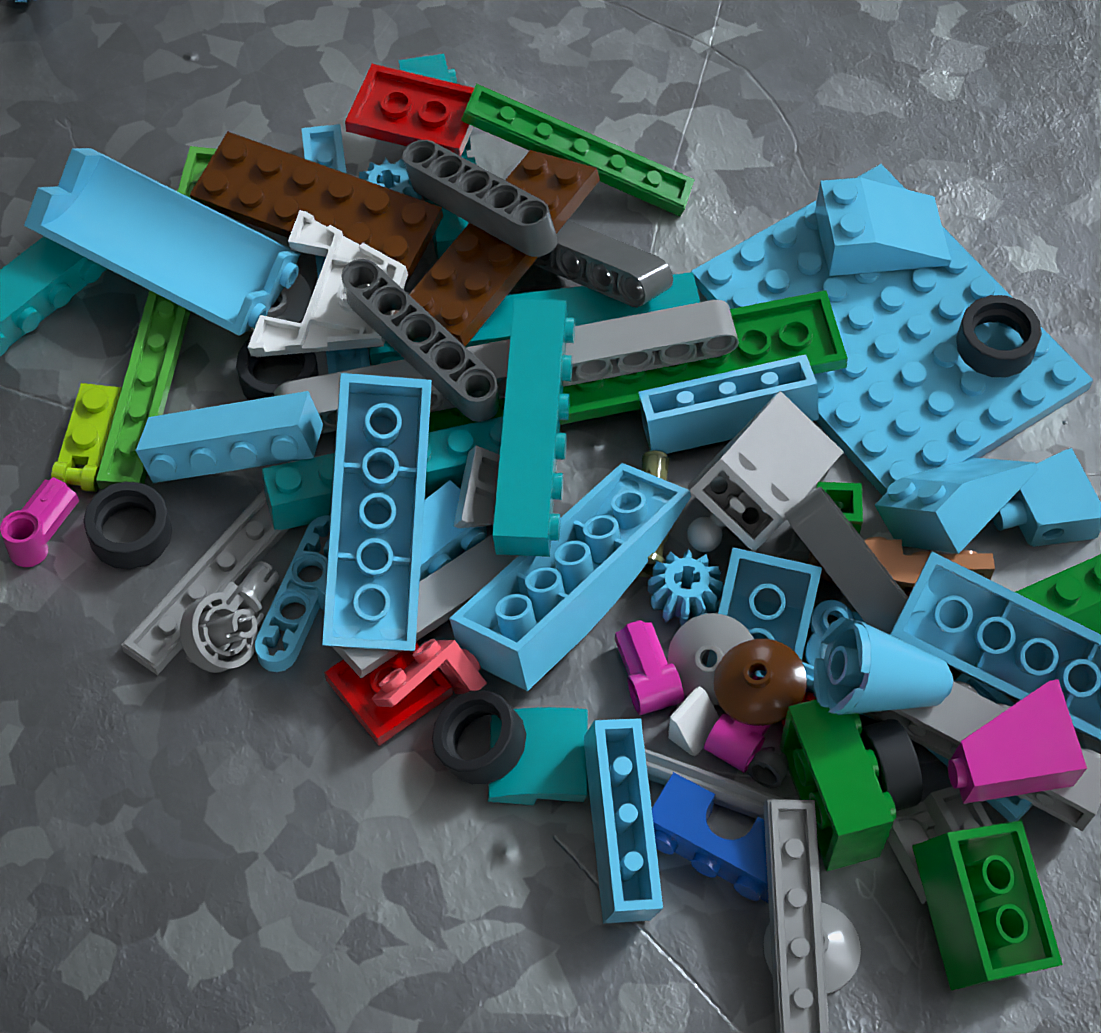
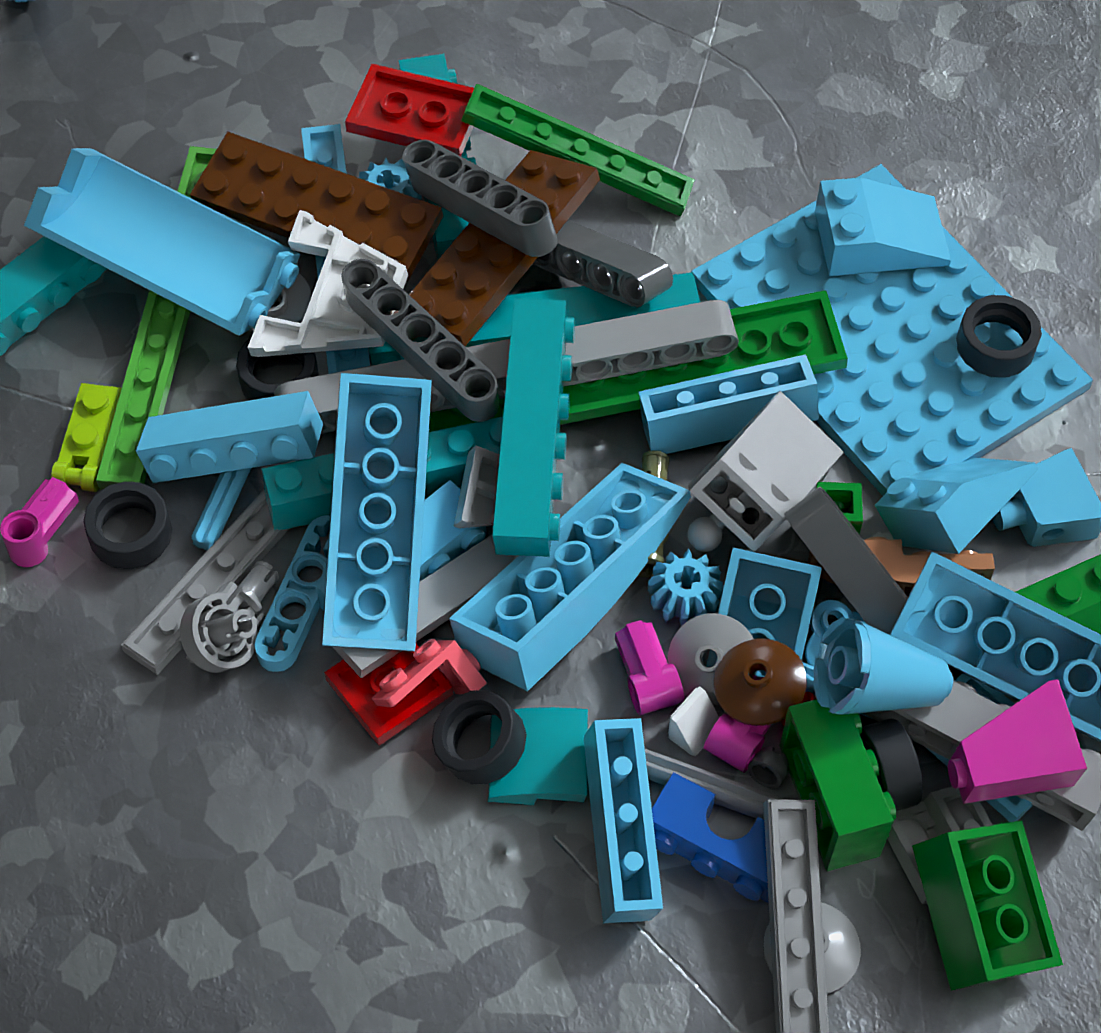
none -> medium azure axle [191,468,251,551]

